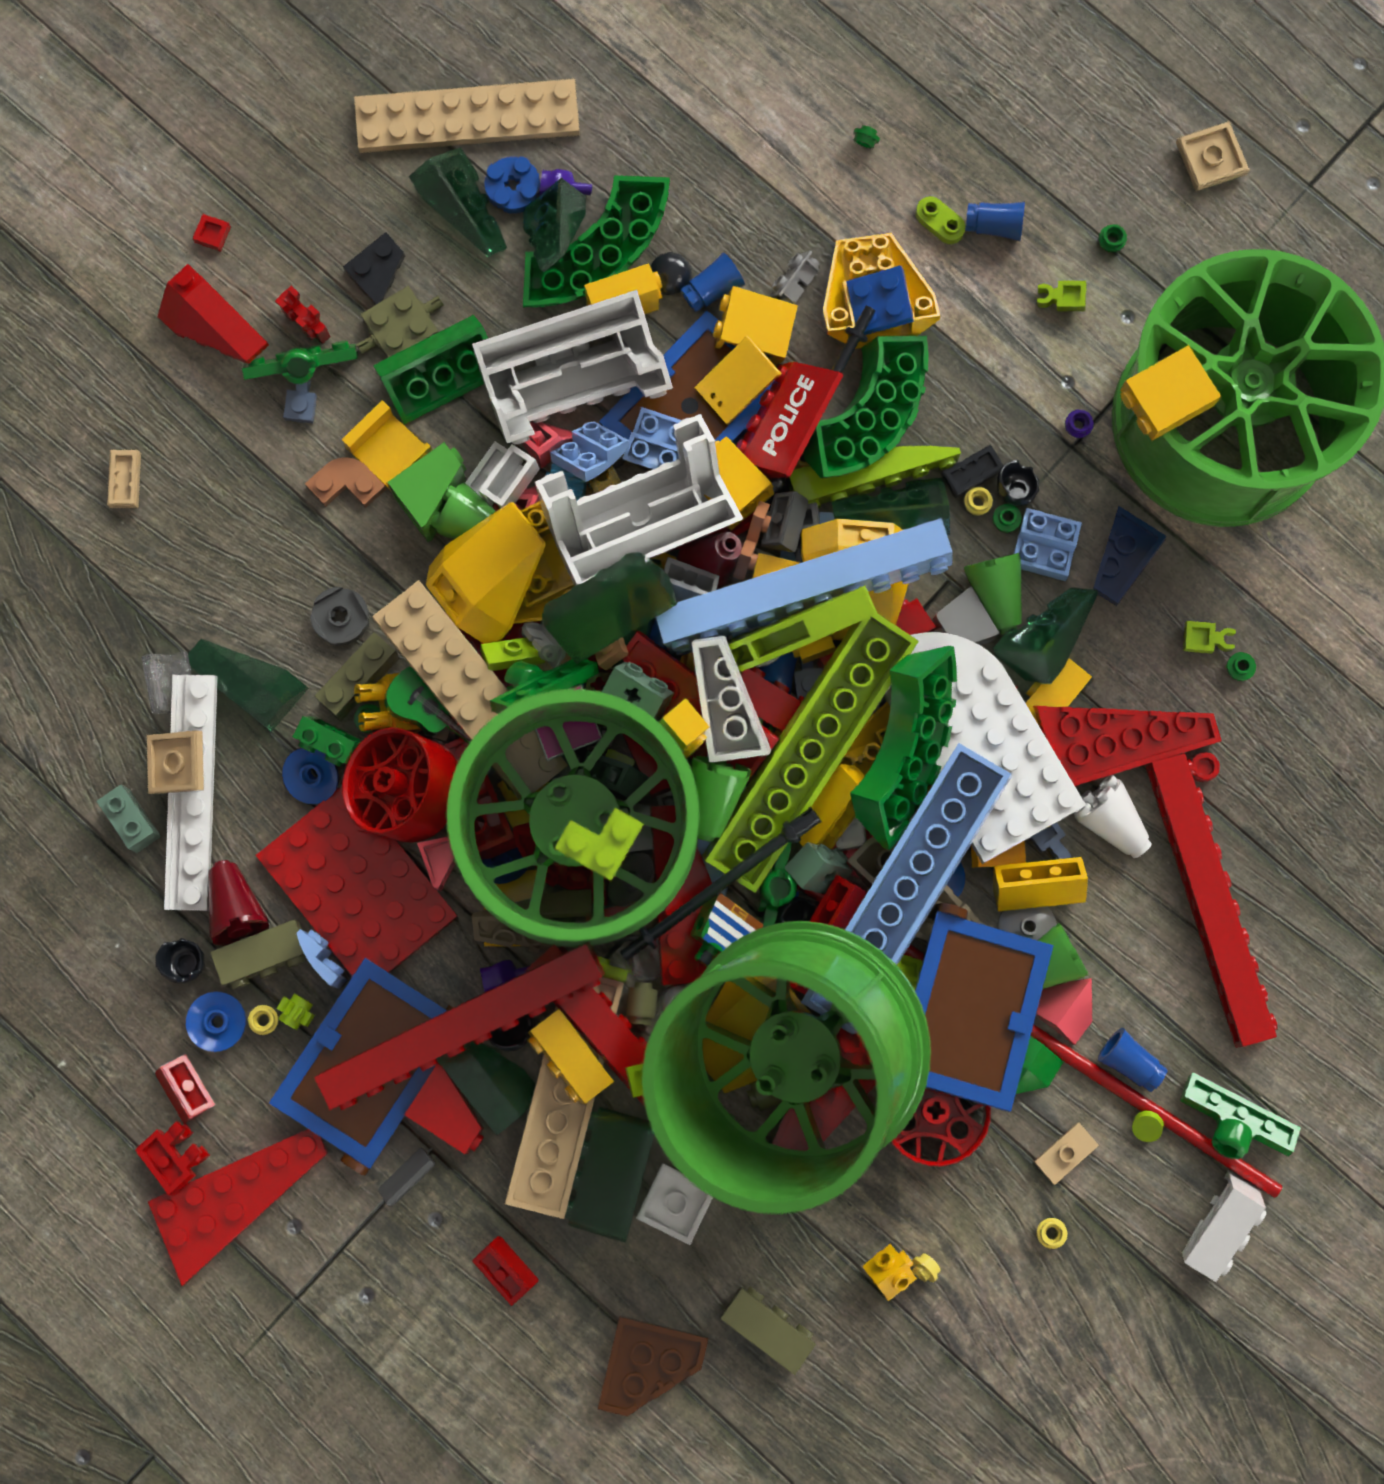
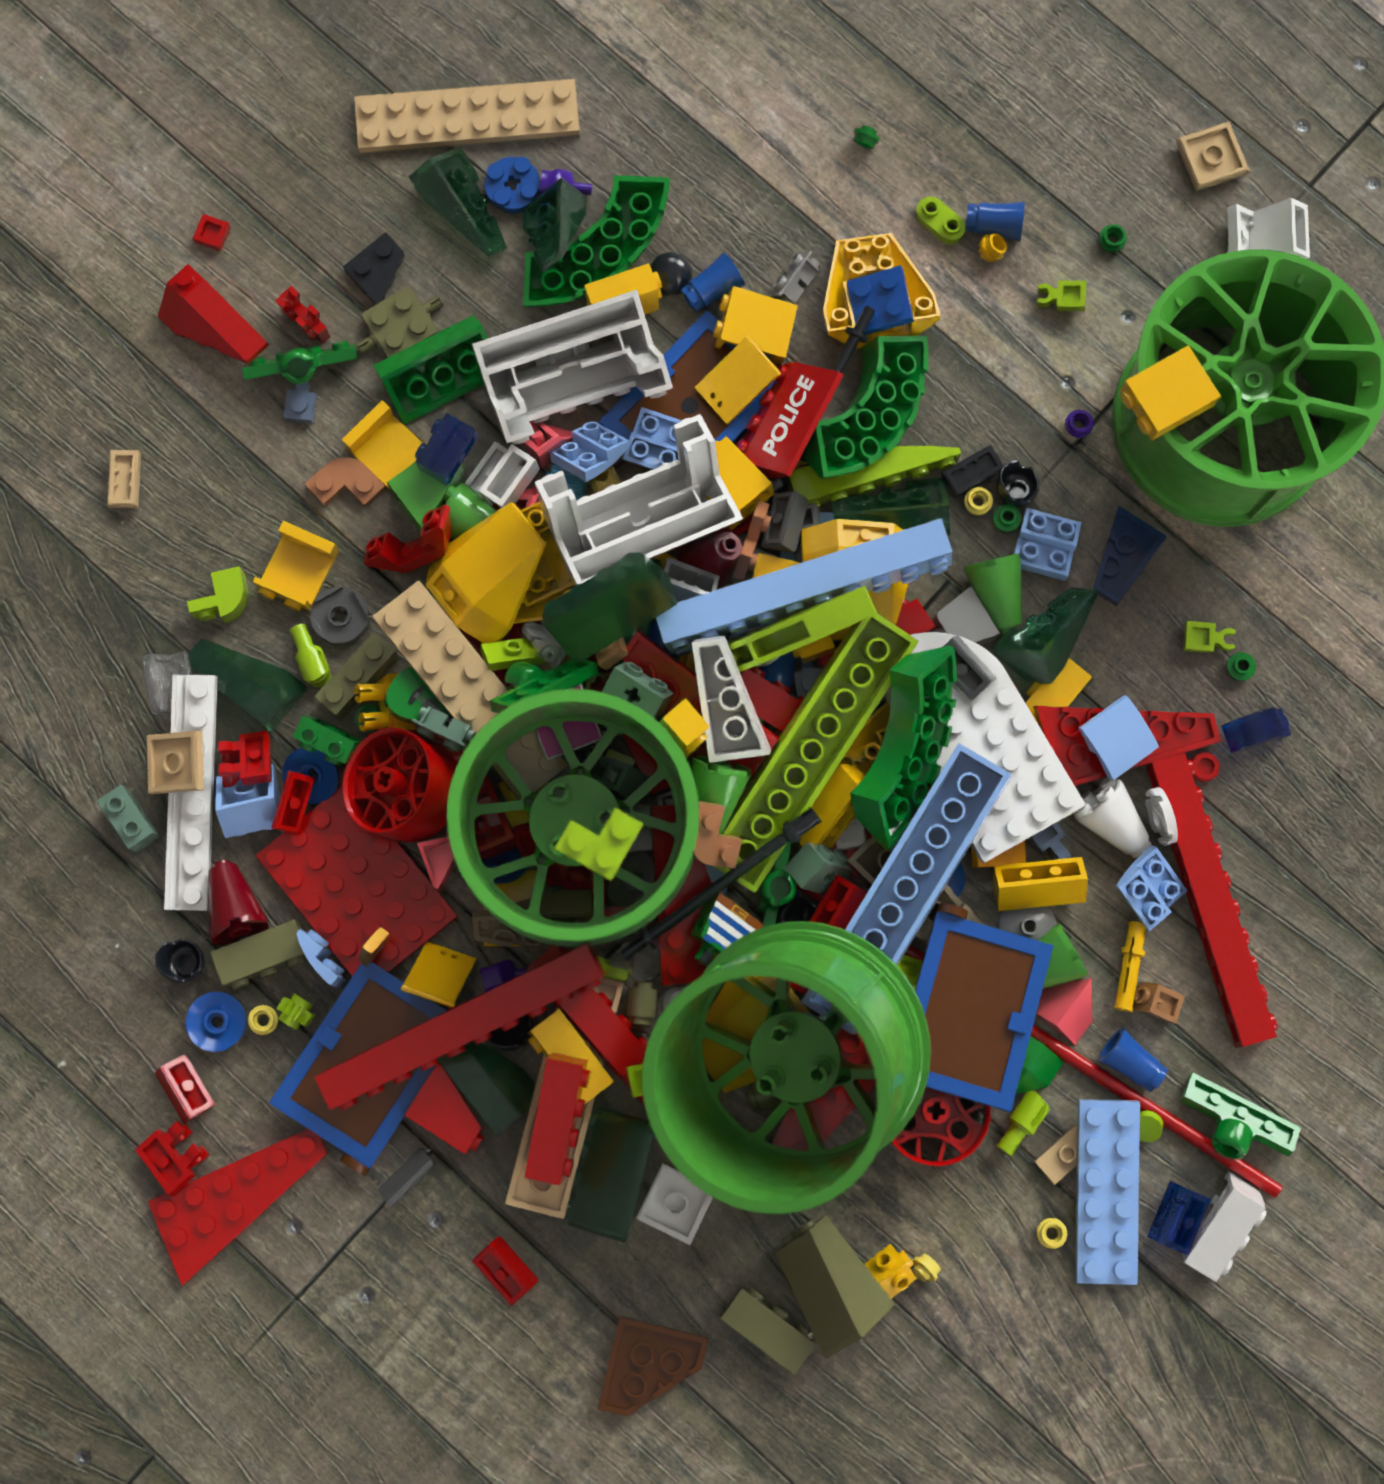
none -> lime brick [187,566,249,623]
none -> light blue slope [215,764,280,838]
none -> red plate [218,730,272,788]
none -> yellow panel [253,521,339,612]
none -> red slope [271,771,315,834]
none -> lime arm [289,624,332,688]
none -> pearl gold tile [358,927,390,967]
none -> red slope [363,504,452,573]
none -> yellow container [401,942,476,1008]
none -> sand green hinge [411,706,476,753]
none -> clear blue brick [415,413,478,486]
none -> red brick [524,1053,591,1186]
none -> nougat plate [693,801,742,868]
none -> olive slope [775,1215,895,1359]
none -> dark grey slope [943,636,997,701]
none -> yellow plate [978,233,1007,262]
none -> lime arm [996,1091,1050,1157]
none -> light blue plate [1075,1099,1140,1285]
none -> light blue slope [1079,695,1159,780]
none -> yellow pin [1114,921,1146,1012]
none -> light blue slope [1116,845,1187,931]
none -> medium nougat bracket [1133,982,1185,1024]
none -> white tile [1145,787,1178,846]
none -> clear blue brick [1147,1181,1211,1255]
none -> clear blue brick [1221,707,1291,753]
none -> white piece [1226,198,1310,259]

